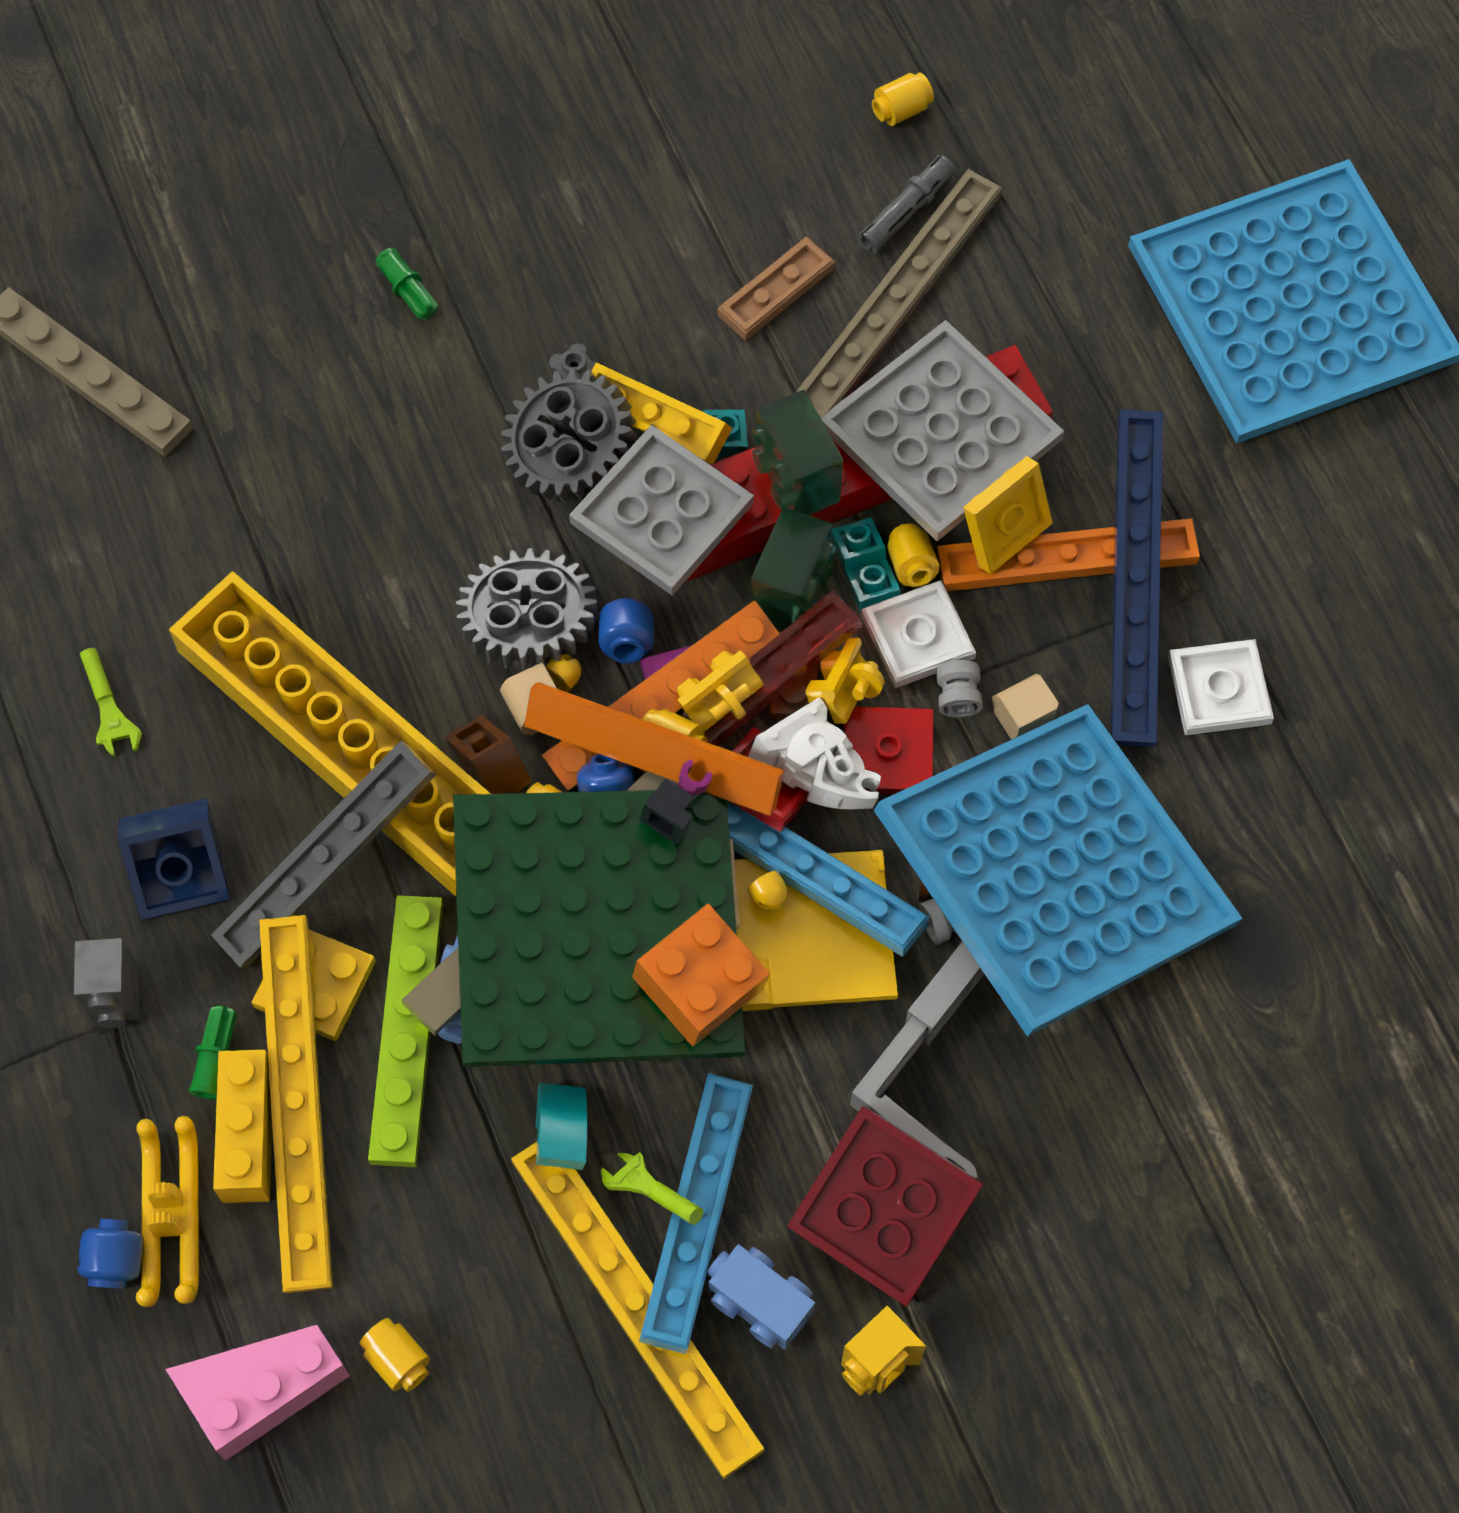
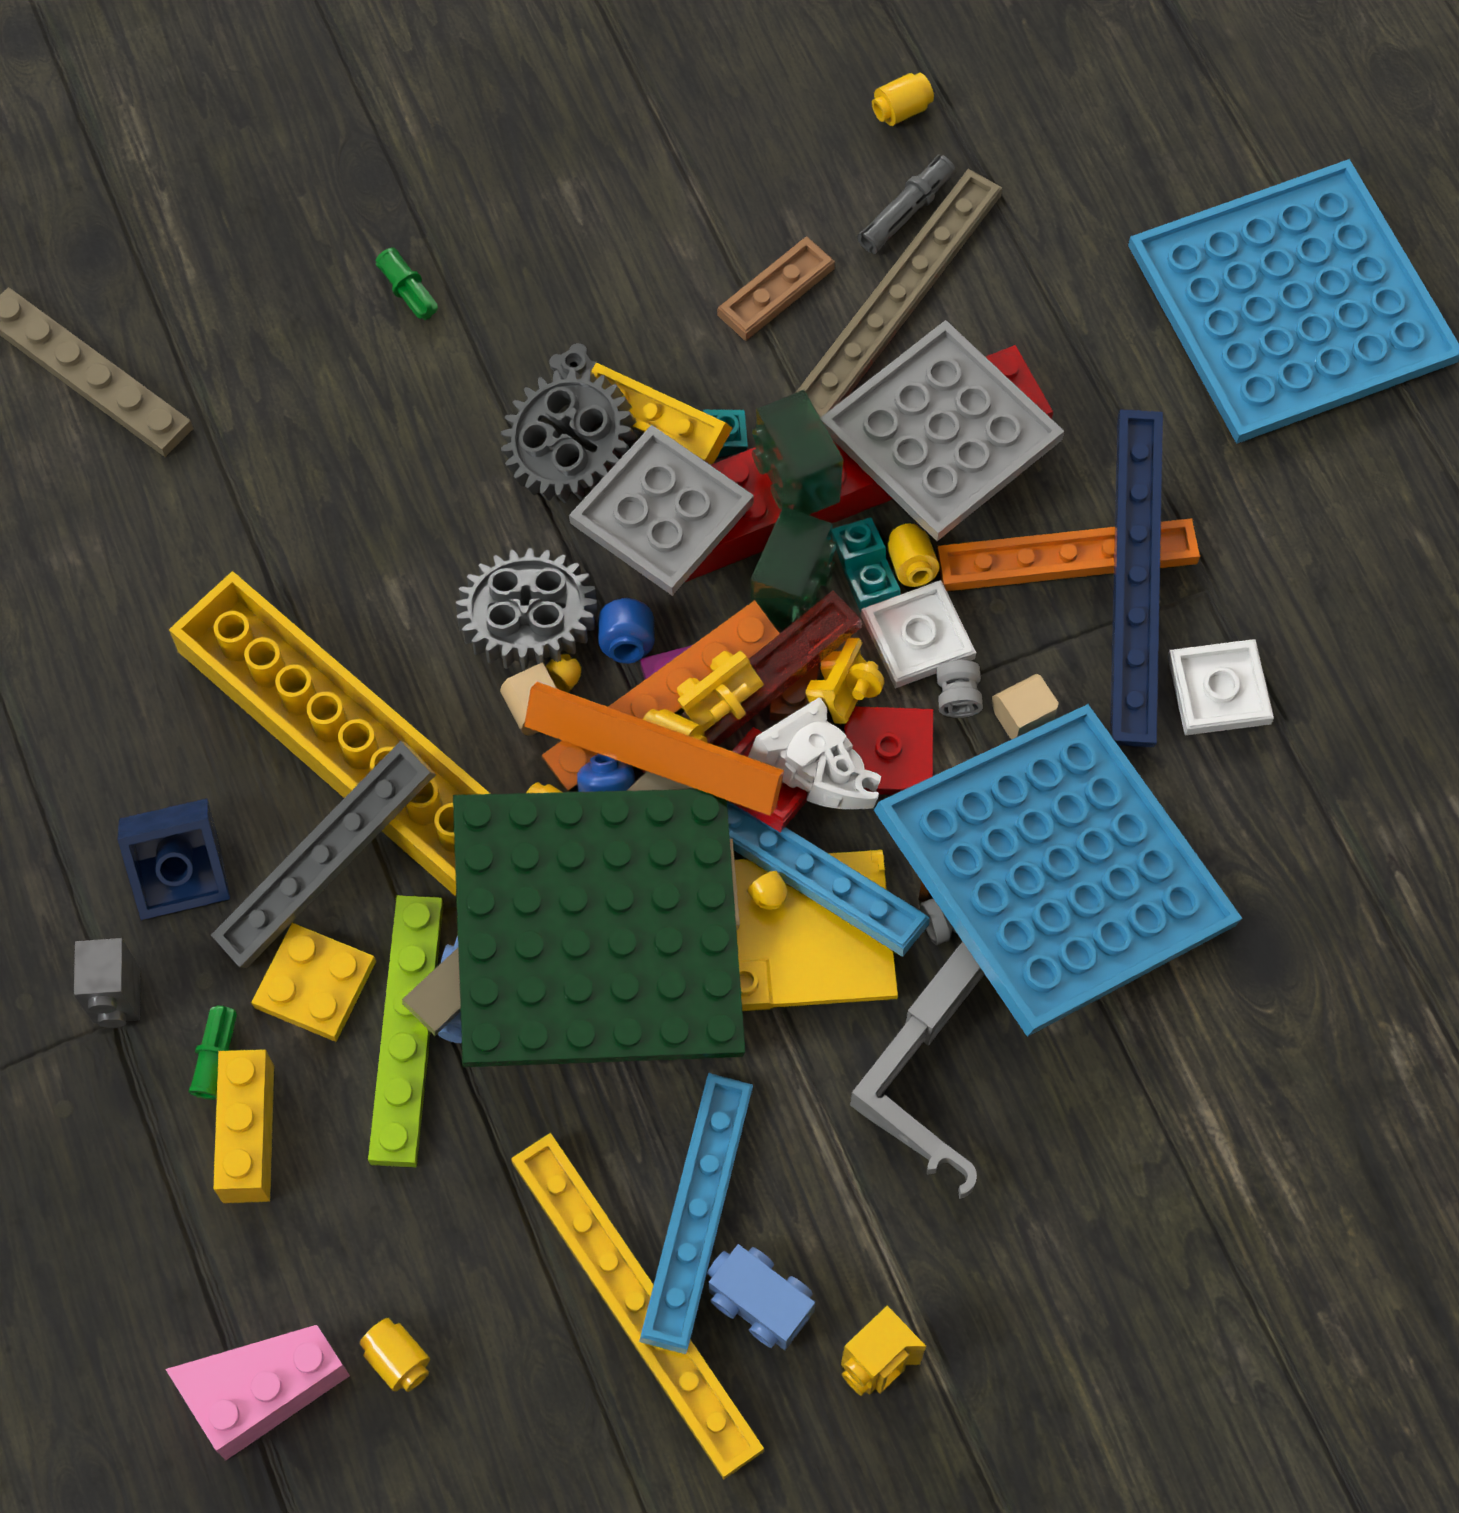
blue head [77,1218,144,1289] -> none
lime piece [80,648,142,757] -> none
yellow piece [136,1116,199,1307] -> none
yellow tile [259,915,333,1293] -> none
reddish brown slope [445,715,533,794] -> none
teal slope [535,1082,587,1170] -> none
lime piece [601,1152,703,1225] -> none
orange brick [632,903,770,1047] -> none
black piece [639,760,712,845] -> none
dark red plate [787,1106,985,1307] -> none
yellow plate [963,456,1053,574] -> none

